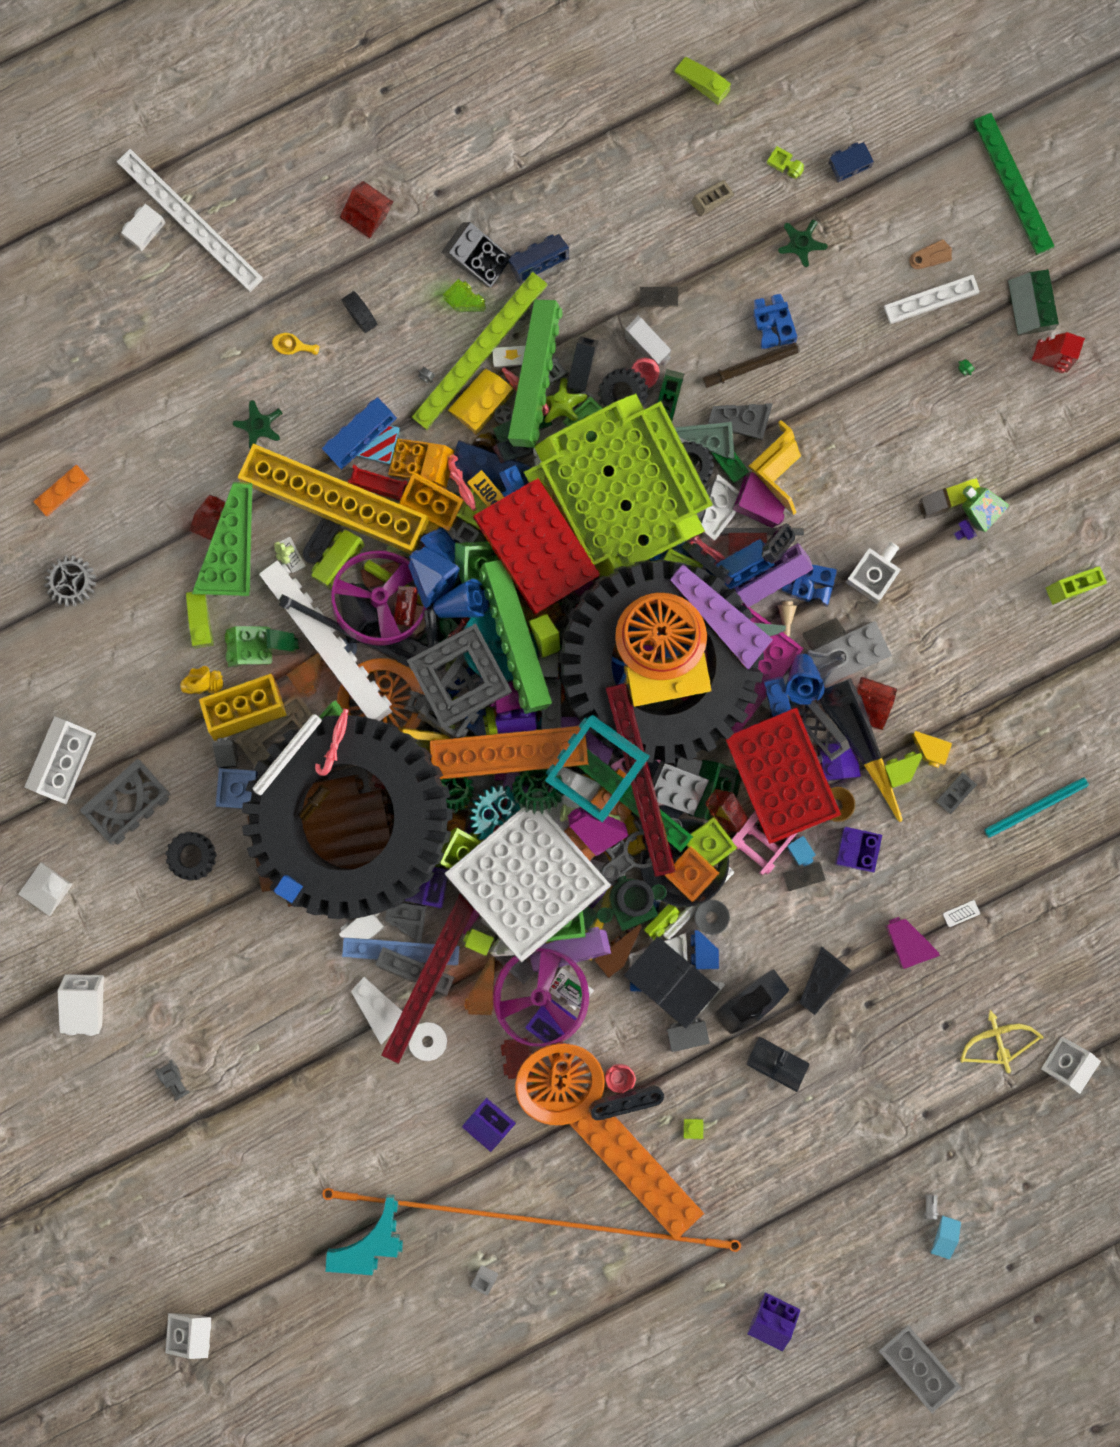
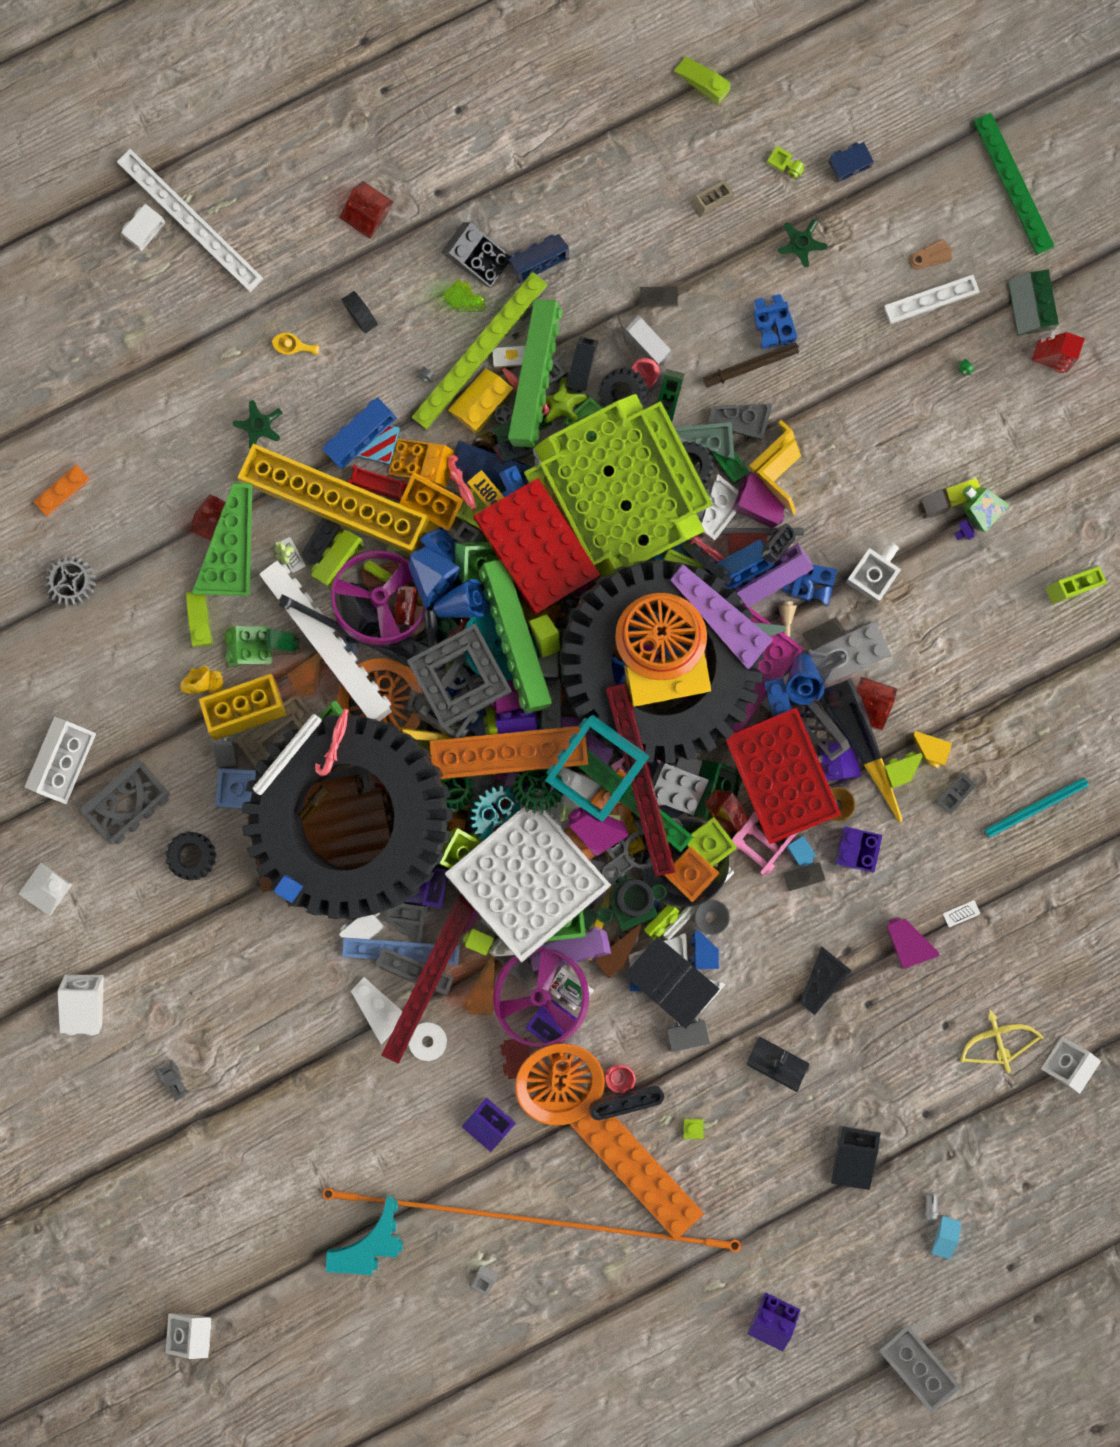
black piece [715,969,789,1034] -> none
none -> black slope [831,1125,881,1190]

